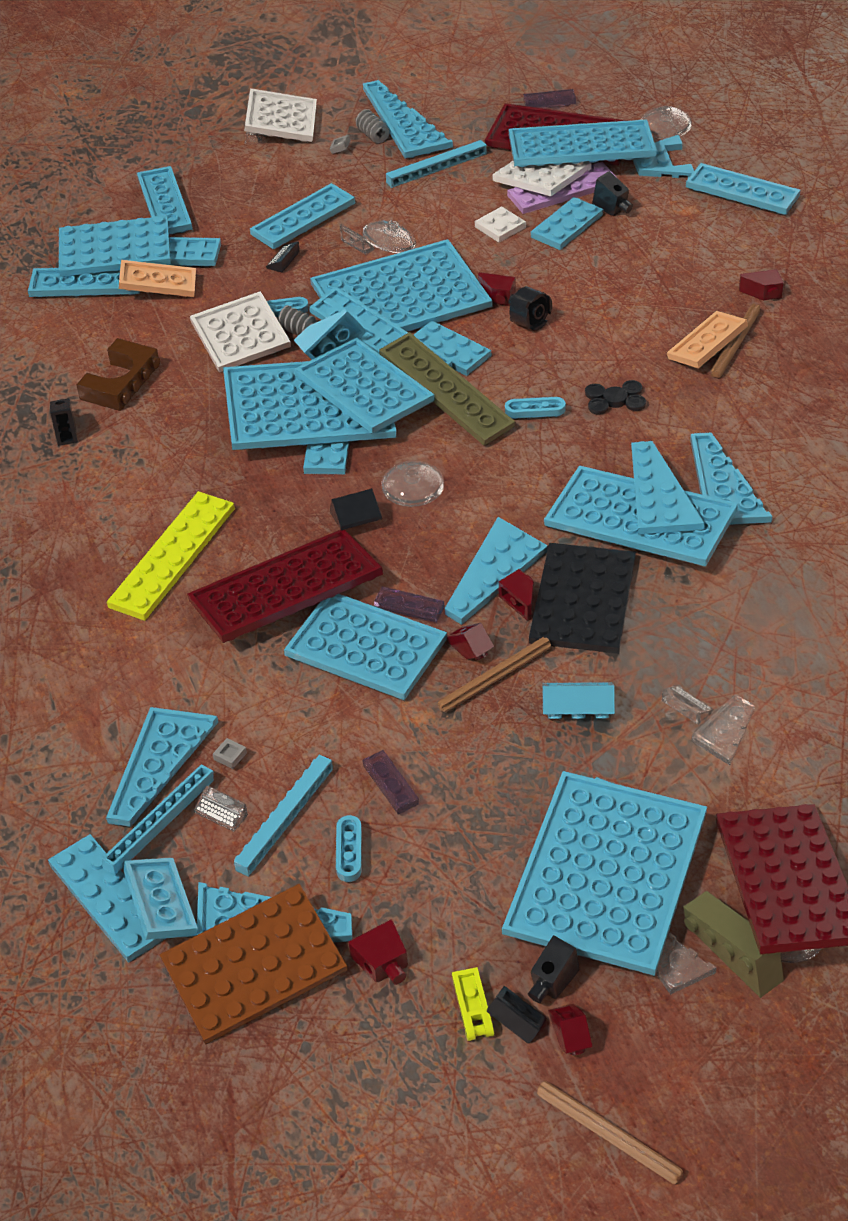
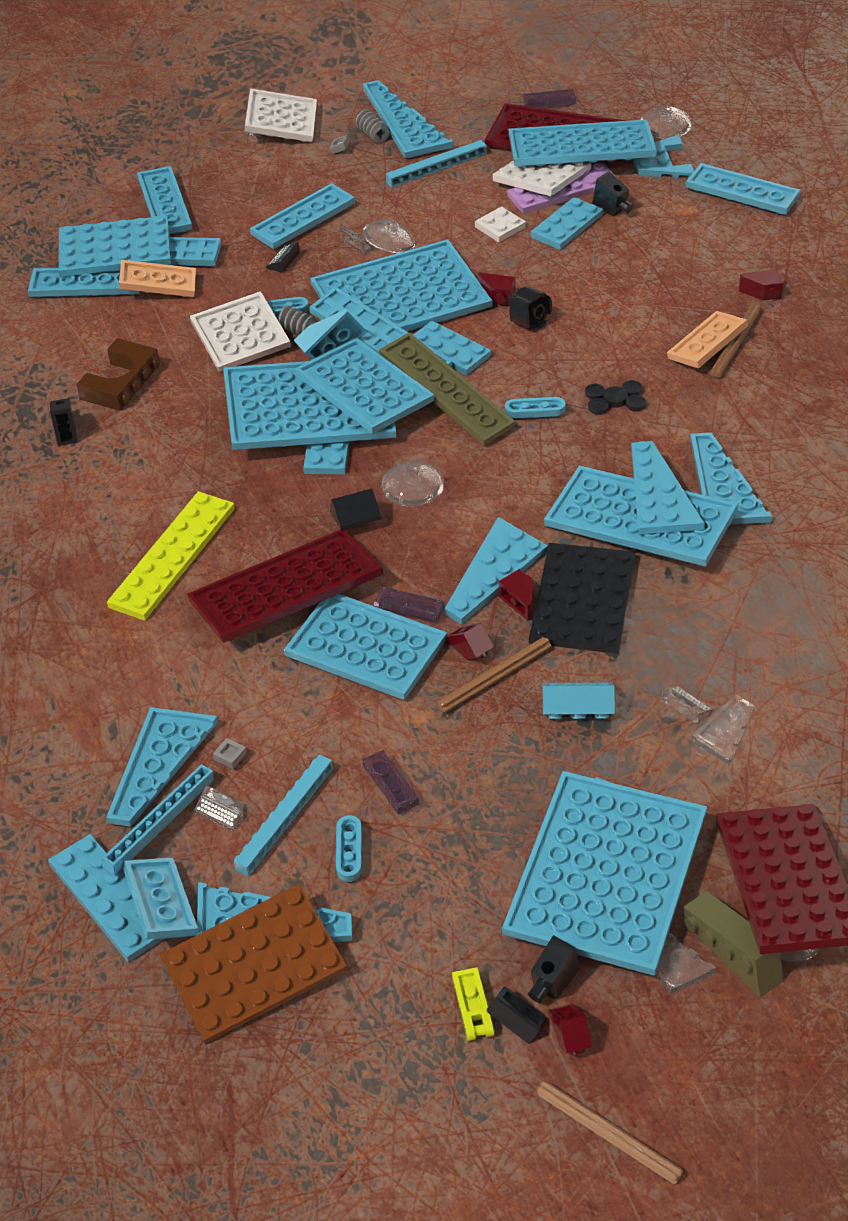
dark red torso [348,919,408,985] -> none

